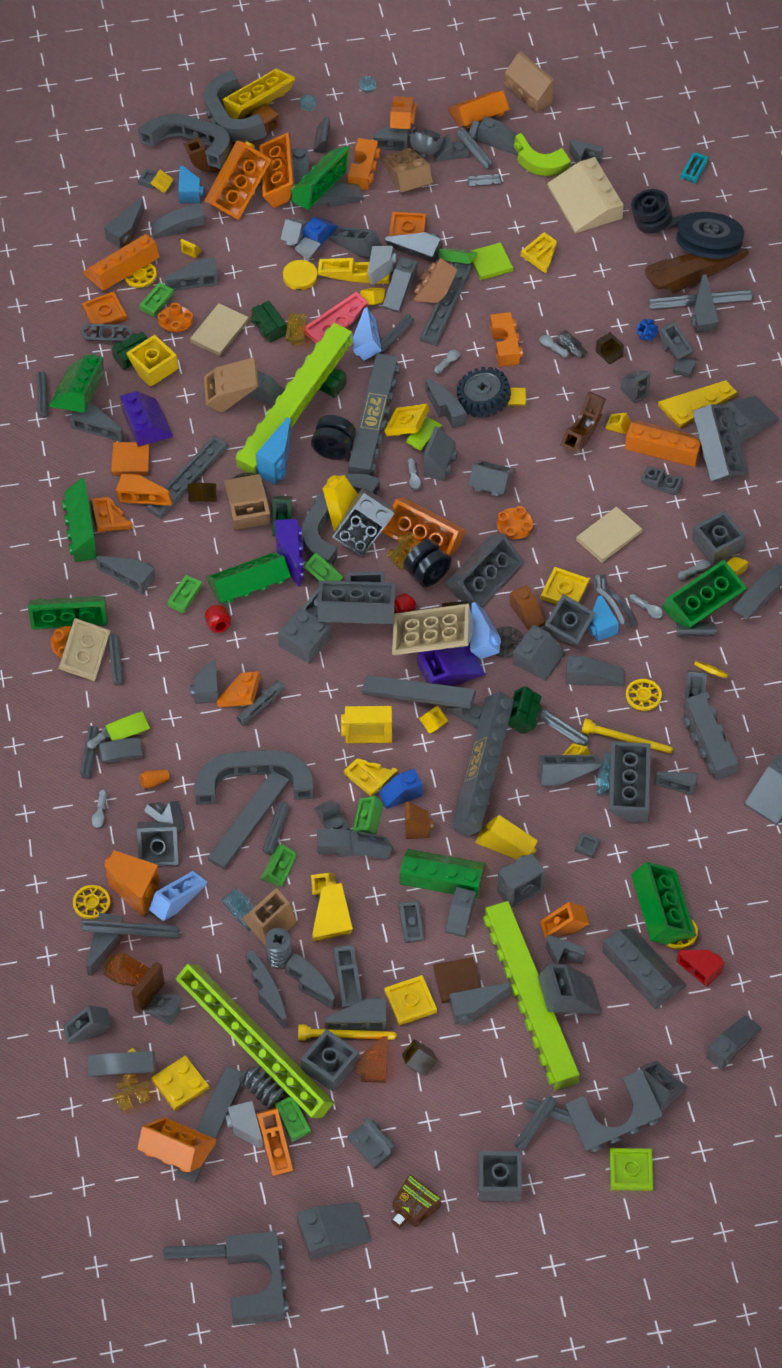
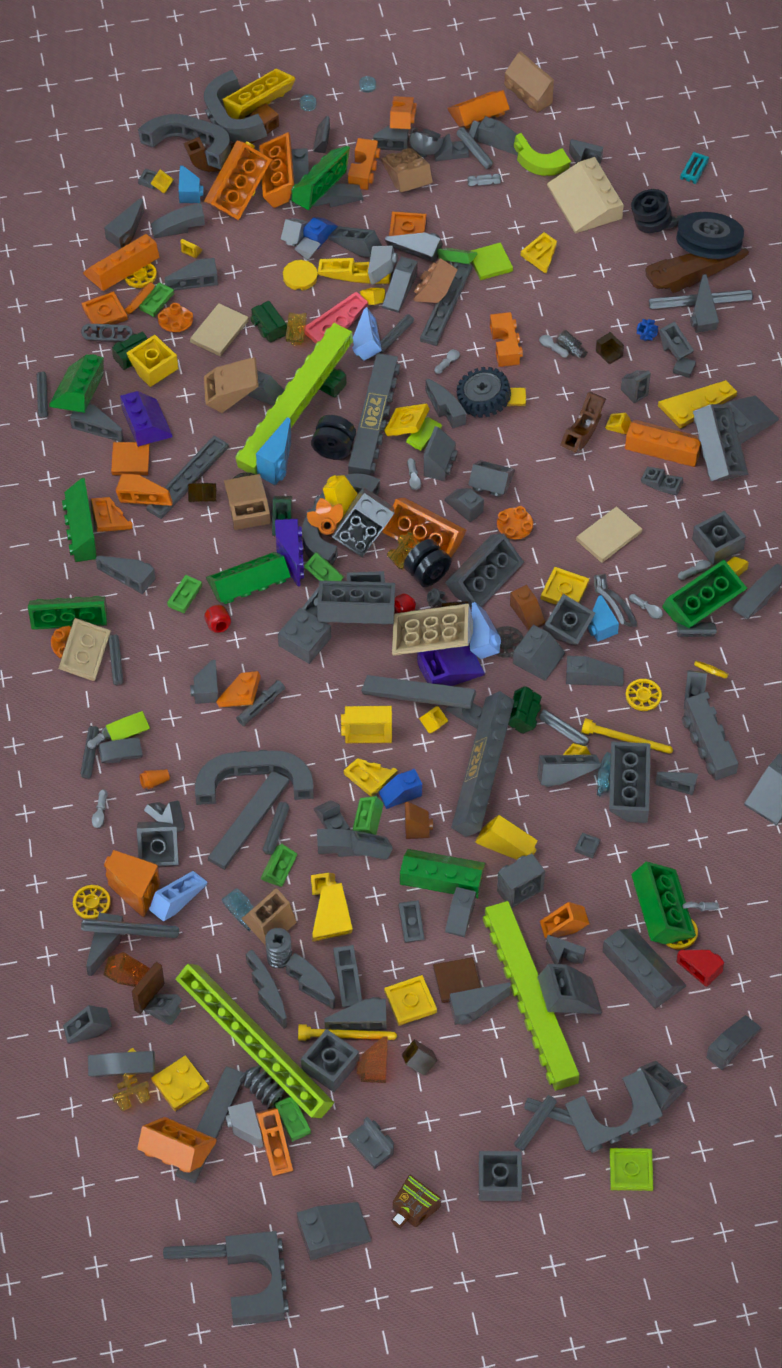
none -> orange tile [125,282,155,315]
none -> orange plate [307,498,343,535]
none -> dark grey plate [427,588,447,607]
none -> dark grey slope [444,488,484,522]
none -> light grey piece [682,901,719,912]

